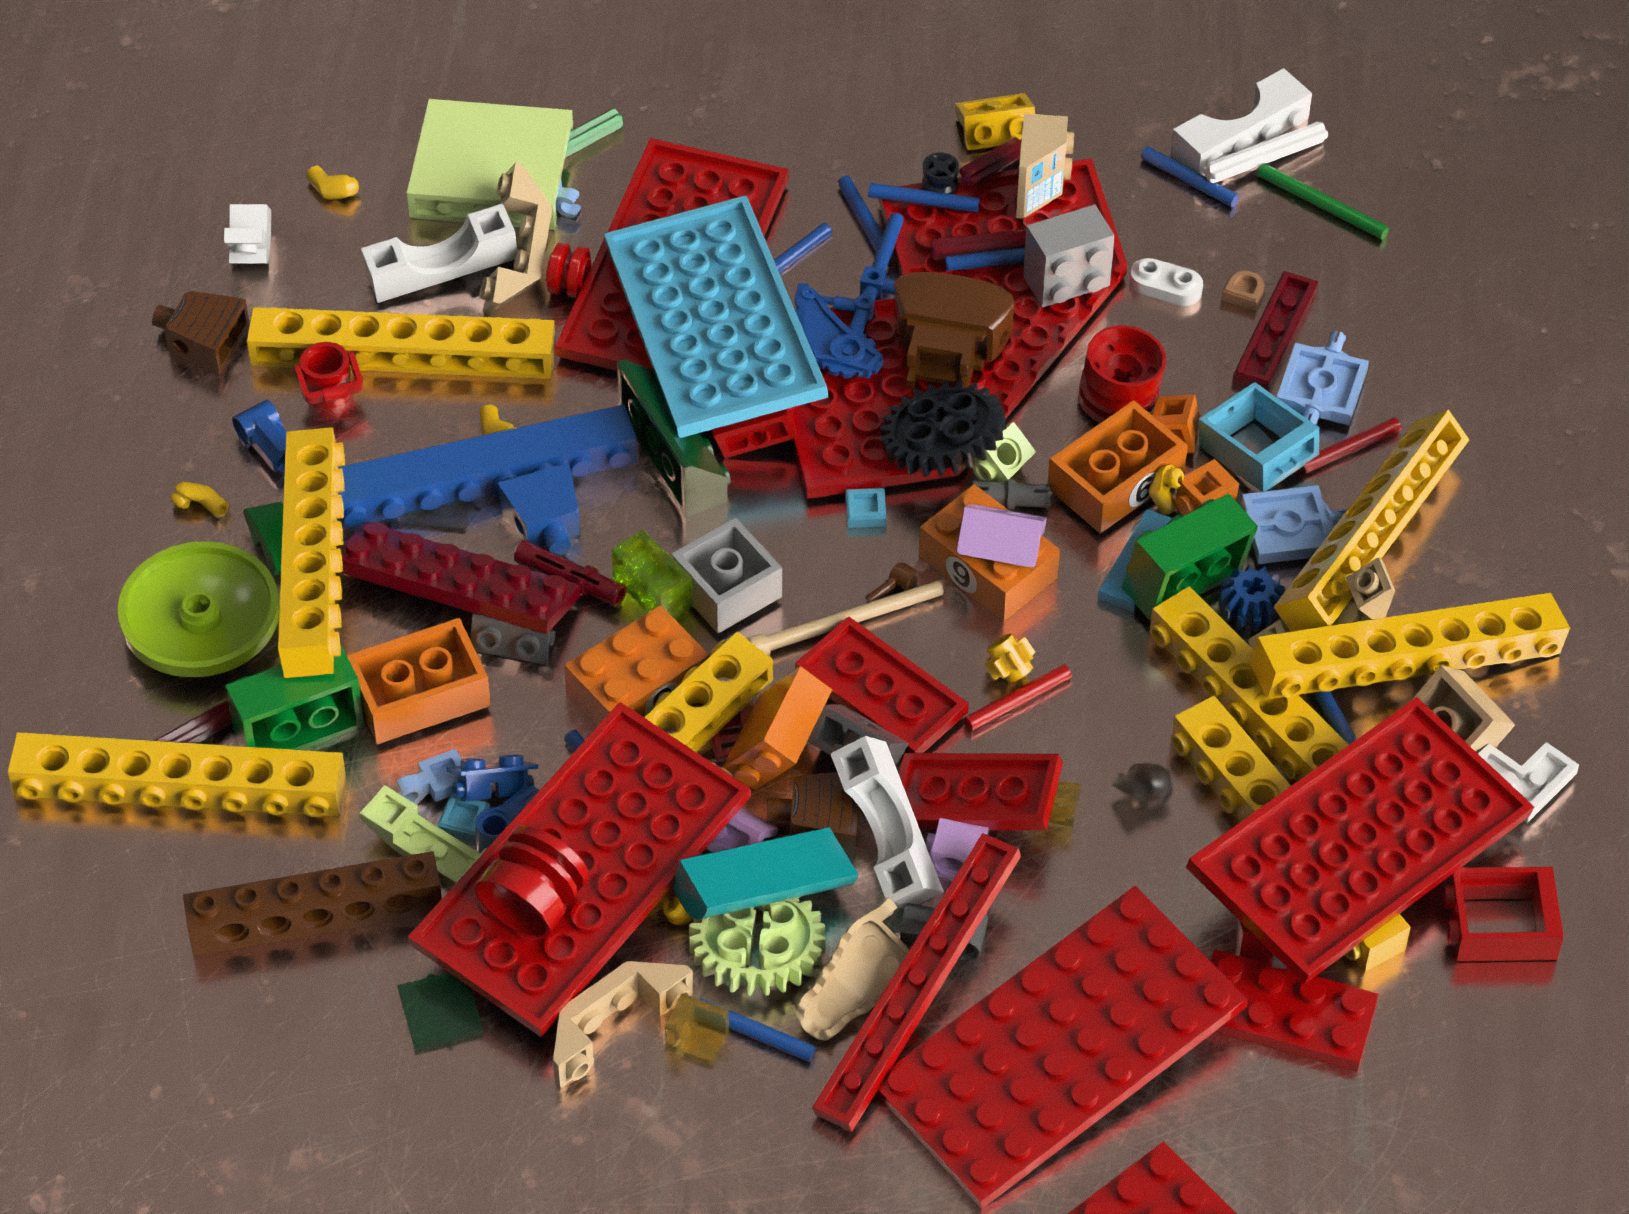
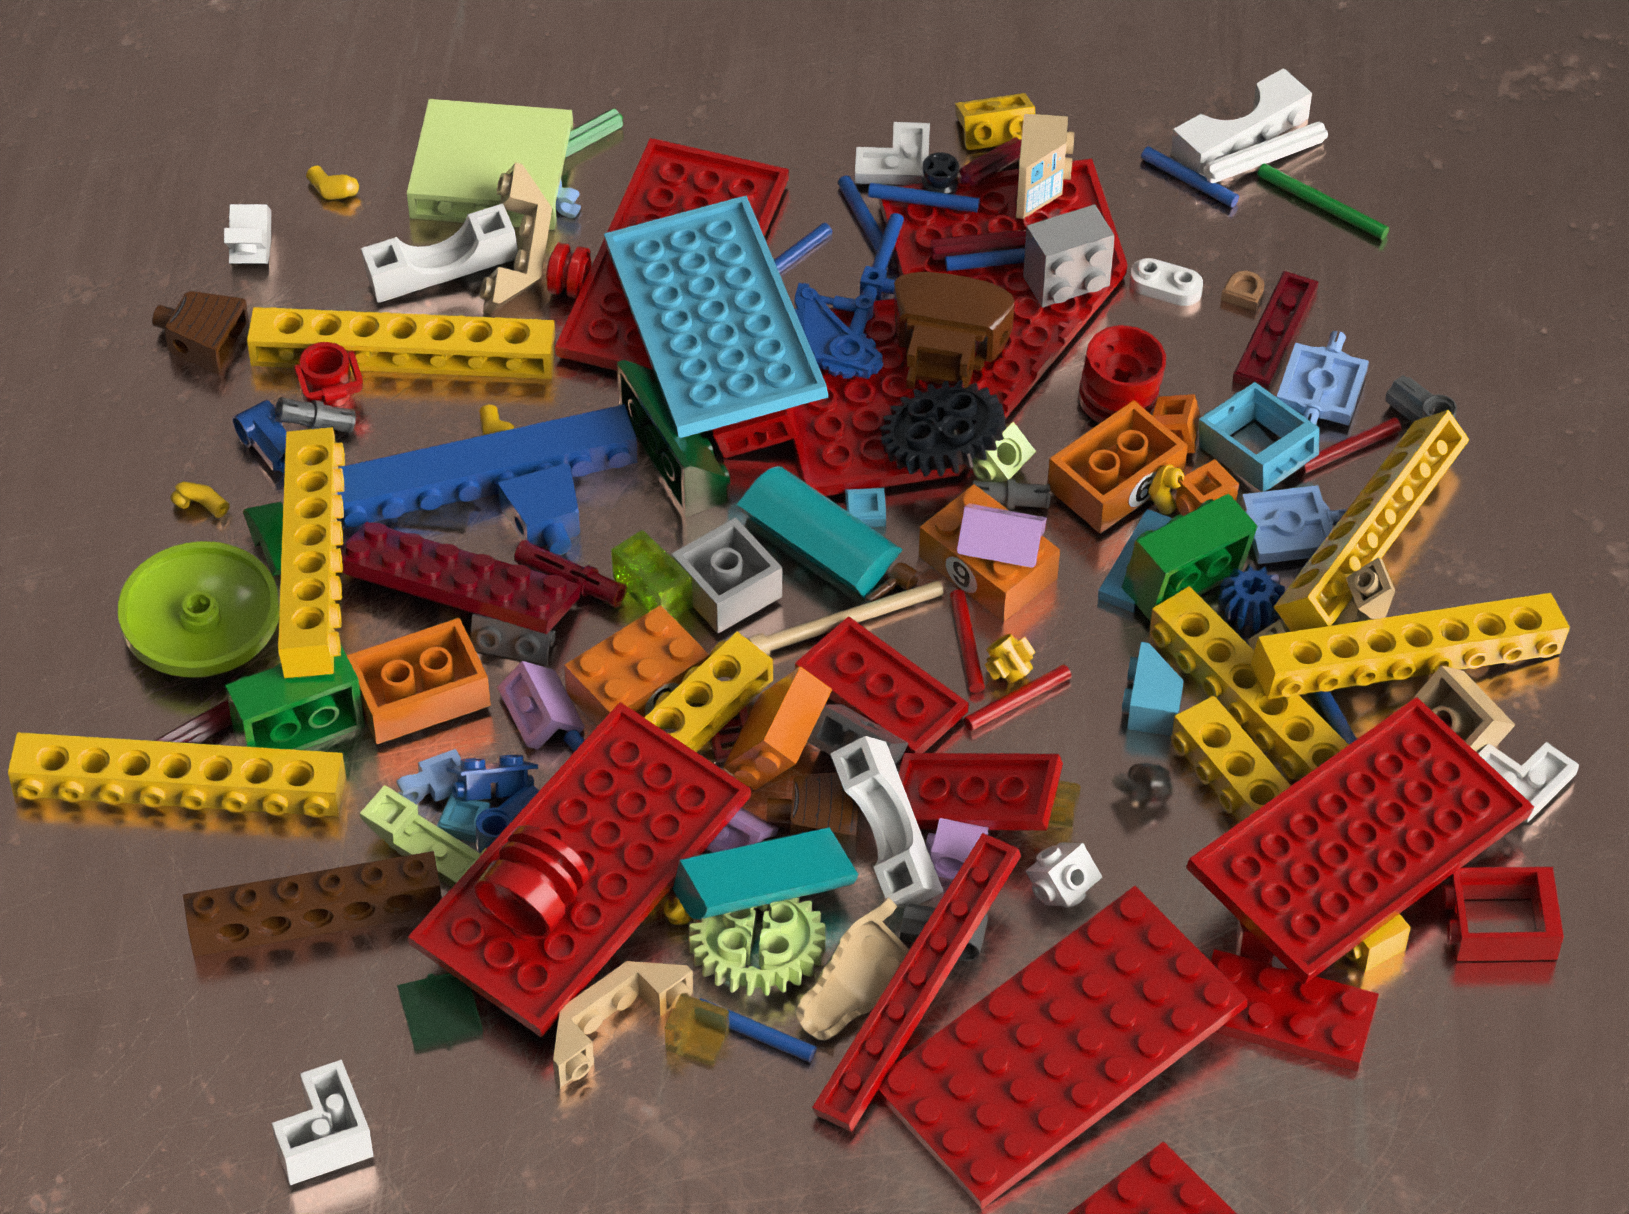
none -> white brick [272,1060,374,1185]
none -> dark grey pin [275,397,356,433]
none -> lavender panel [497,661,585,750]
none -> teal brick [737,466,903,599]
none -> white plate [855,122,930,185]
none -> red bar [949,589,985,693]
none -> white brick [1026,842,1103,908]
none -> medium azure slope [1121,642,1184,736]
none -> dark grey piece [1385,375,1457,422]

